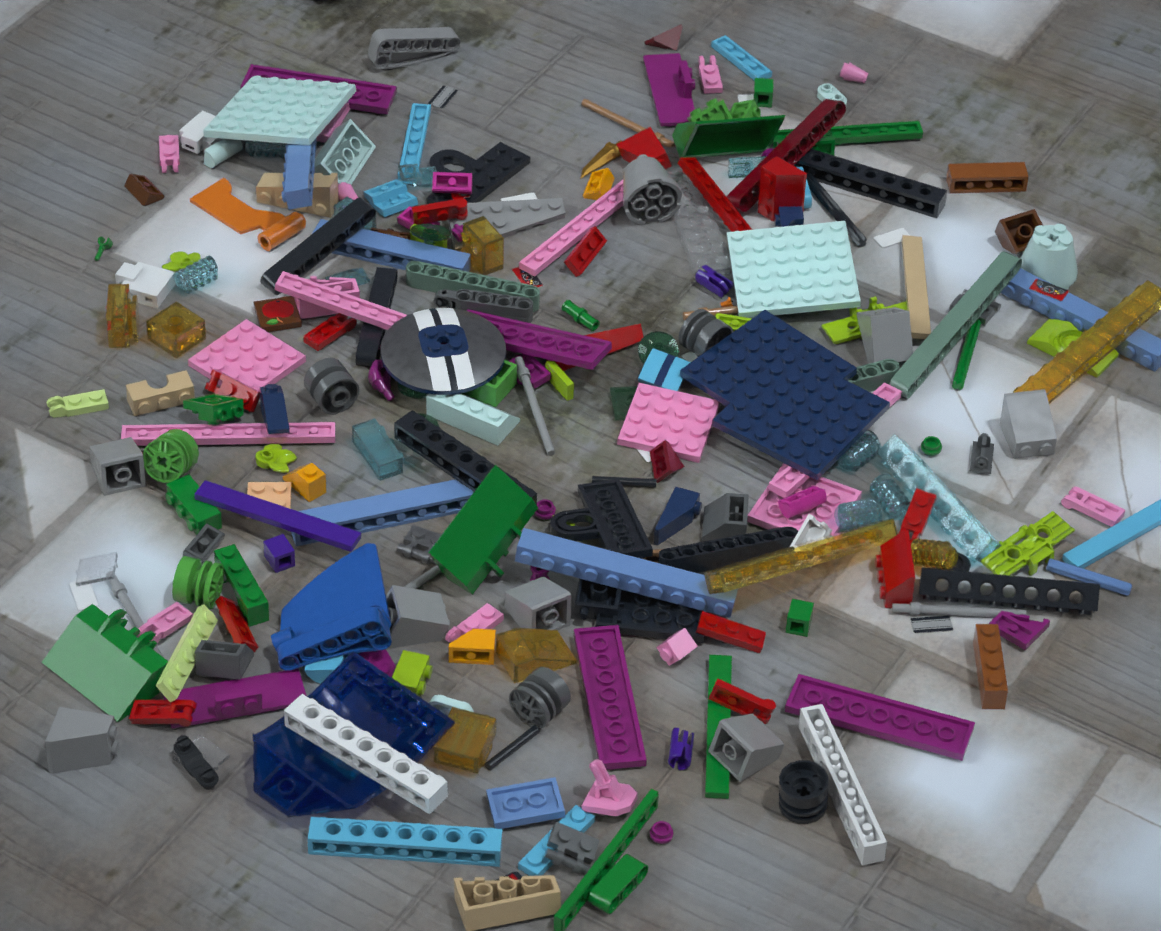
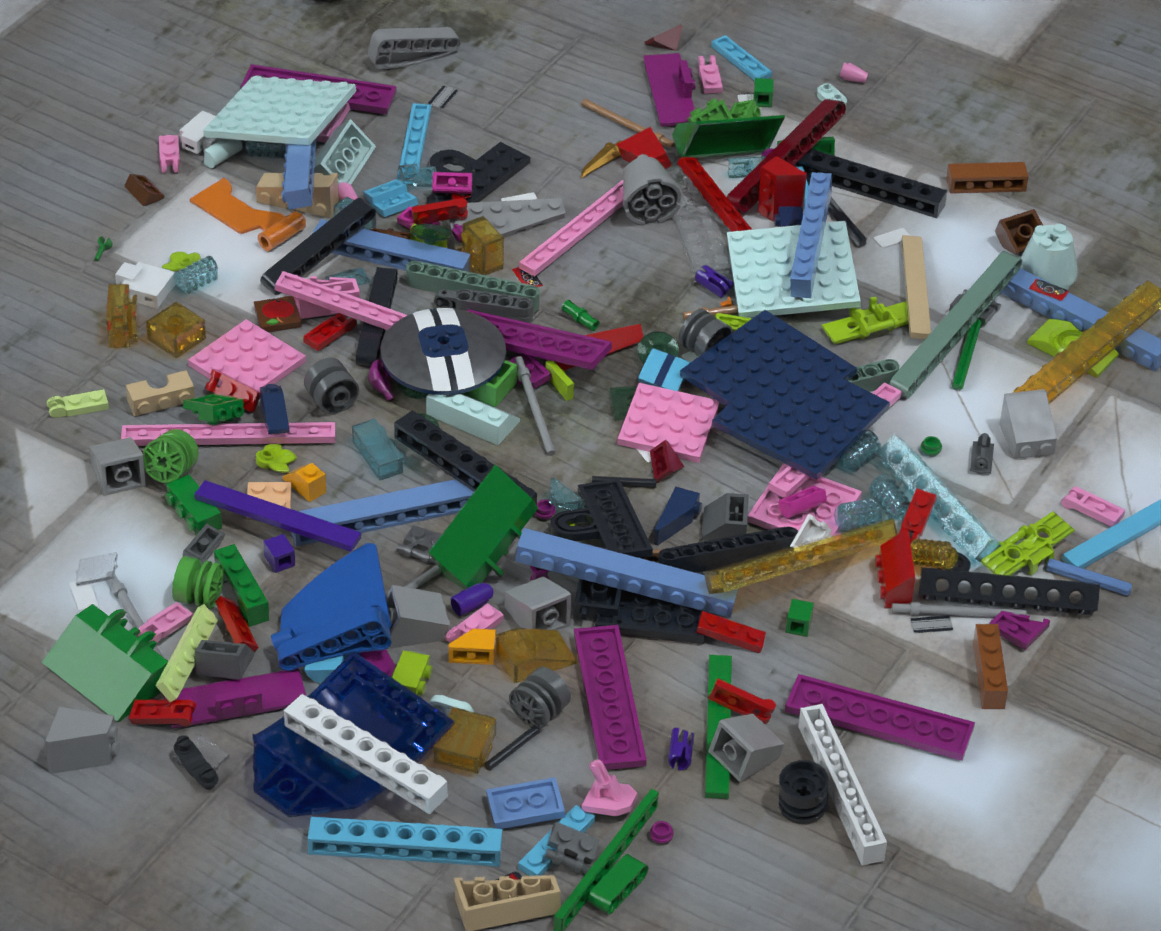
red plate [564,226,607,277] -> none
light orange slope [583,168,615,200] -> none
bright pink brick [656,628,698,666] -> none
green plate [772,121,923,148] -> none
light grey slope [857,307,913,365] -> none
none -> dark purple arm [450,583,494,616]
none -> clear light blue slope [549,477,584,510]
none -> medium blue brick [790,172,832,298]

